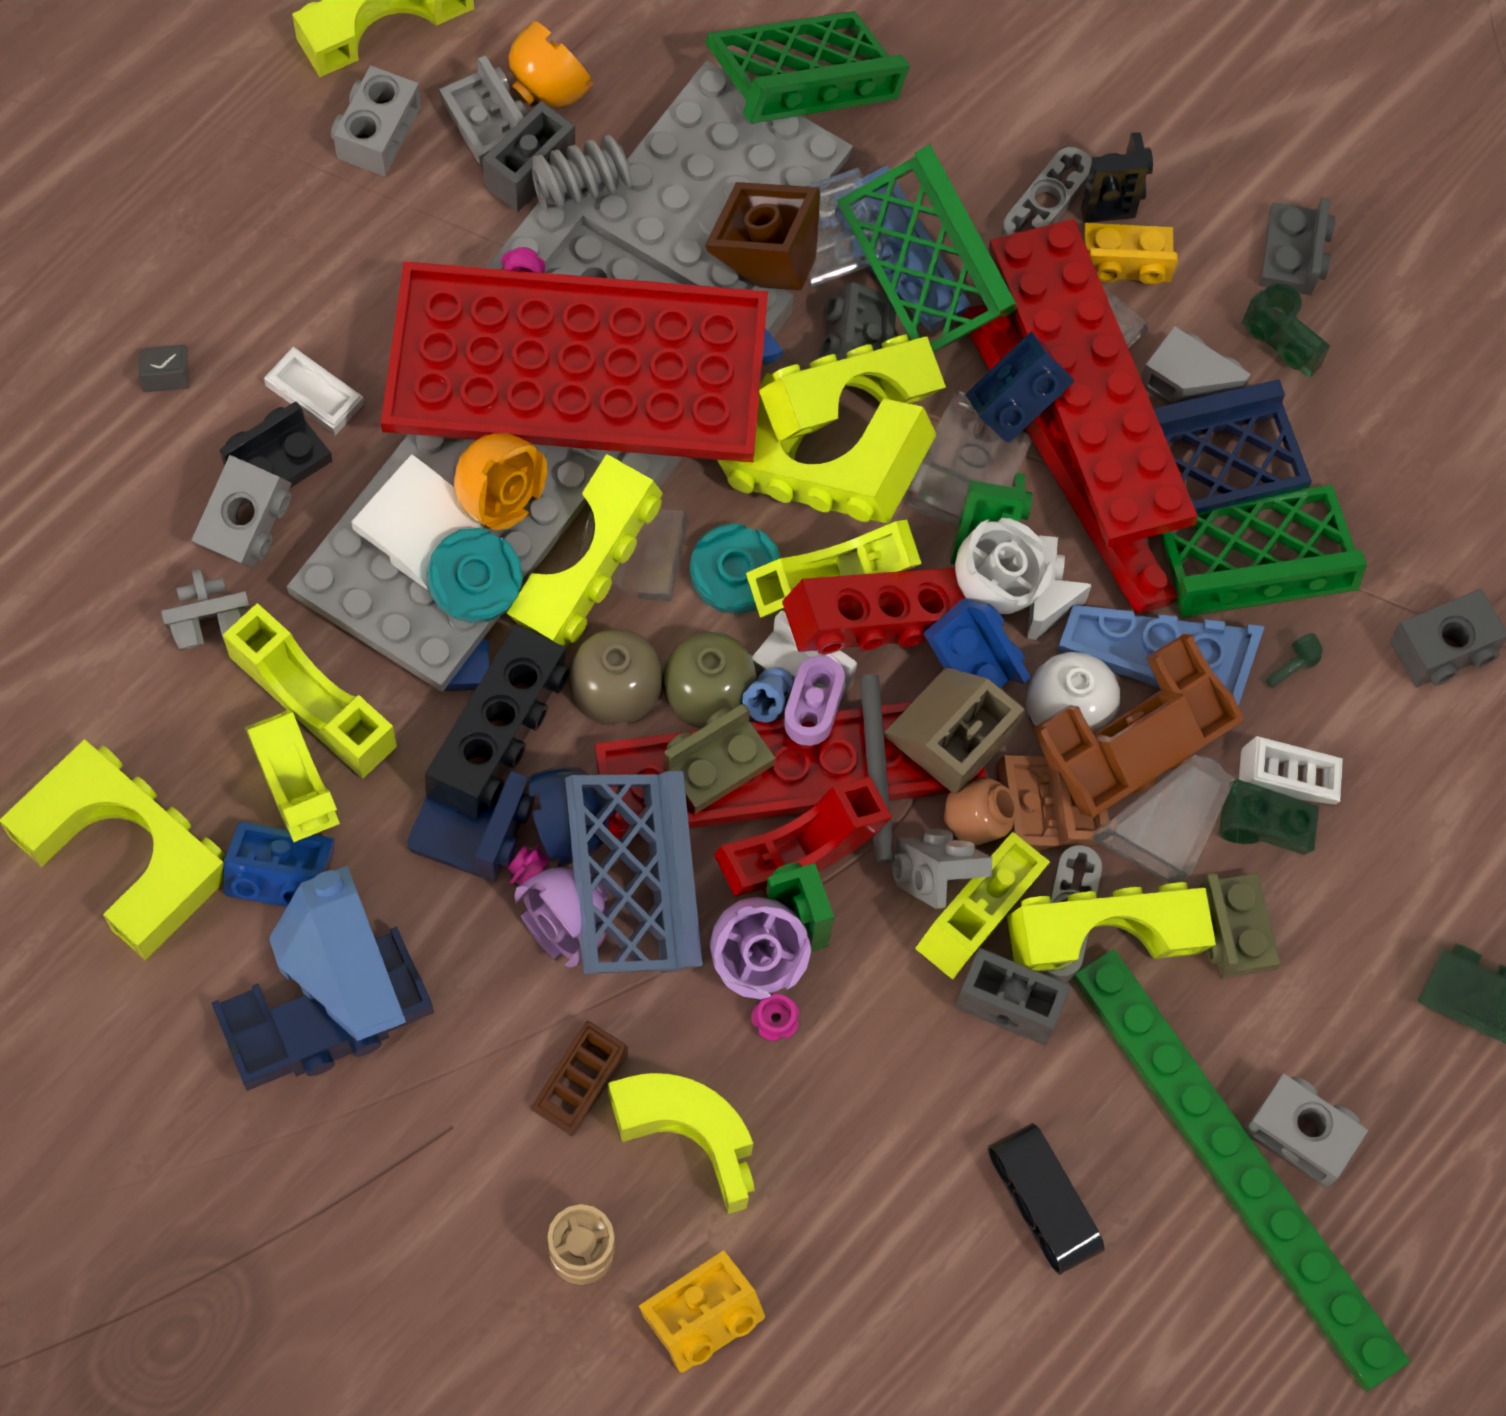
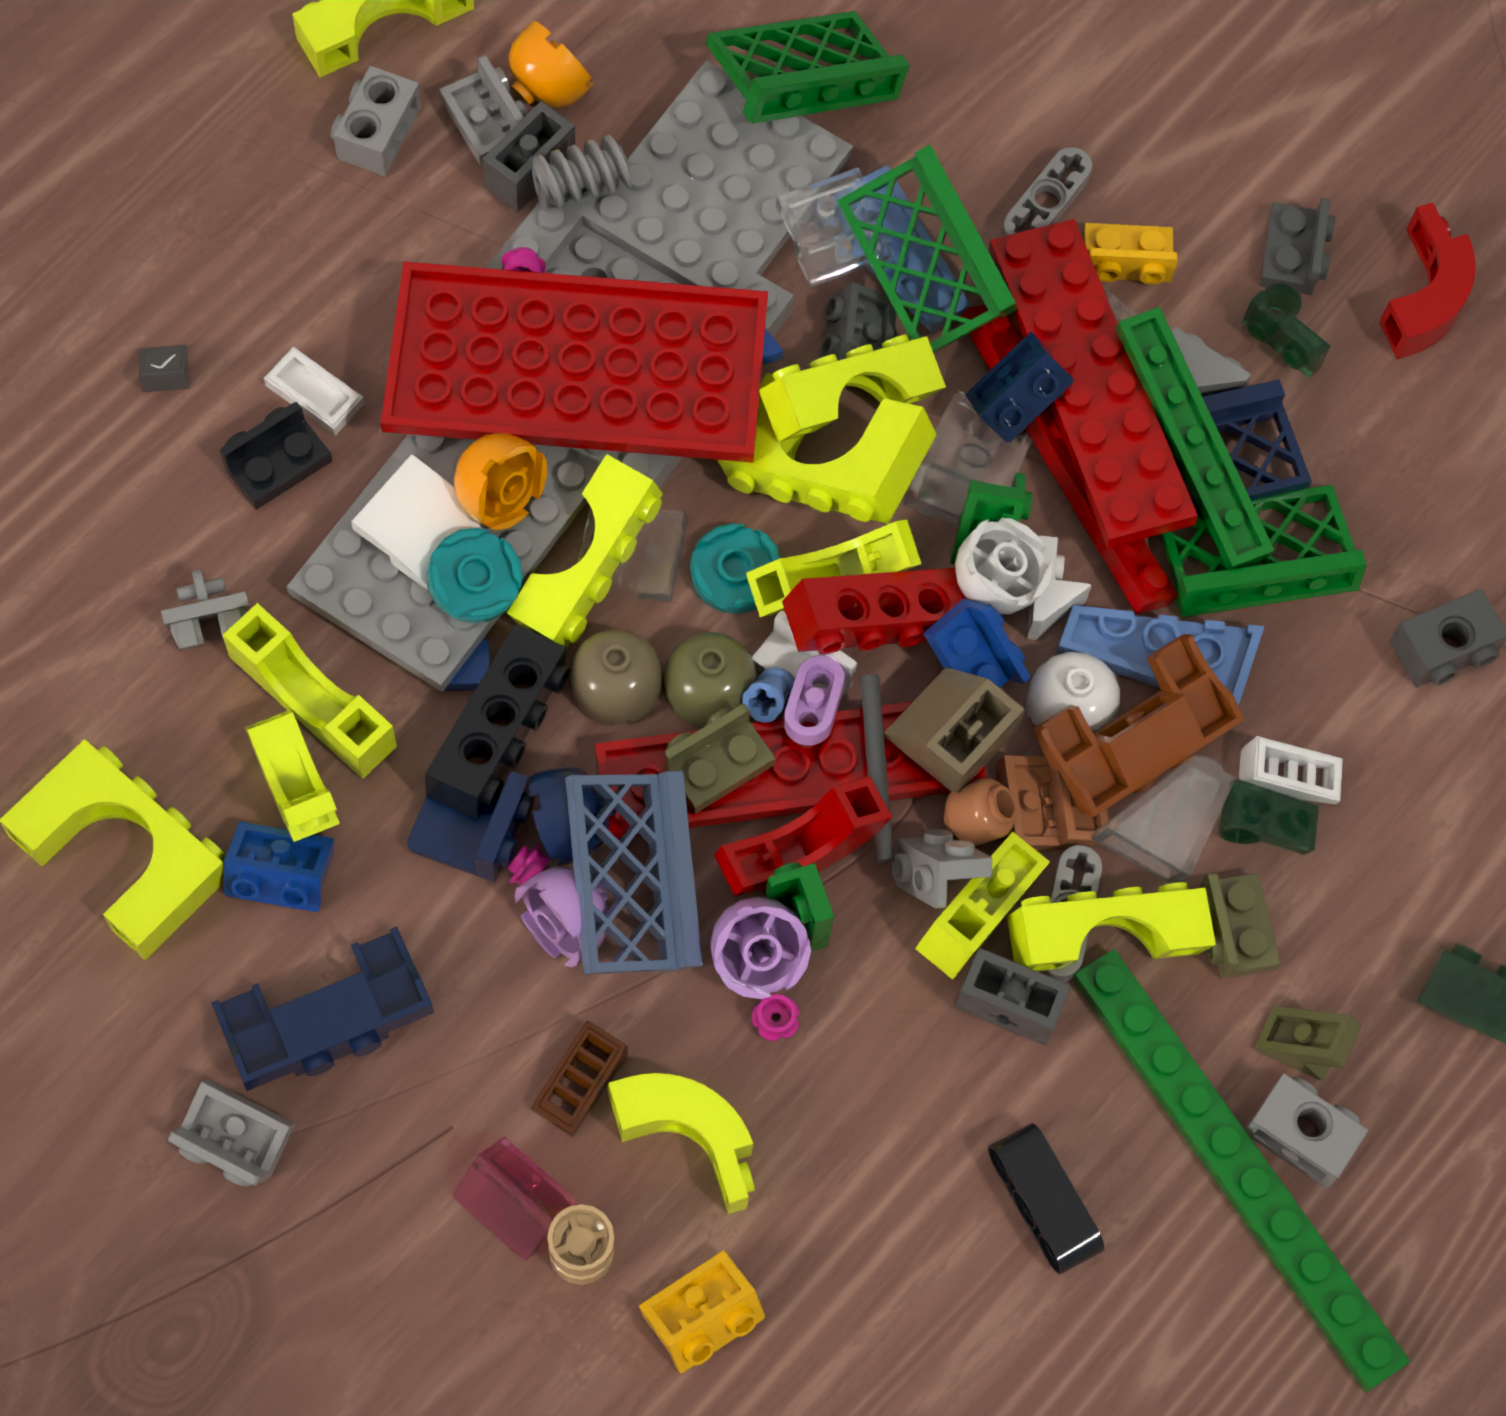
light grey brick [191,455,292,568] -> none
medium blue wedge [269,866,406,1041] -> none
reddish brown slope [705,182,821,291] -> none
black bracket [1081,132,1153,223] -> none
clear green hand [1266,633,1323,688] -> none
none -> light grey bracket [168,1079,295,1187]
none -> clear pink panel [453,1137,579,1260]
none -> green plate [1115,306,1275,570]
none -> olive slope [1255,1006,1362,1080]
none -> red arch [1379,202,1476,360]

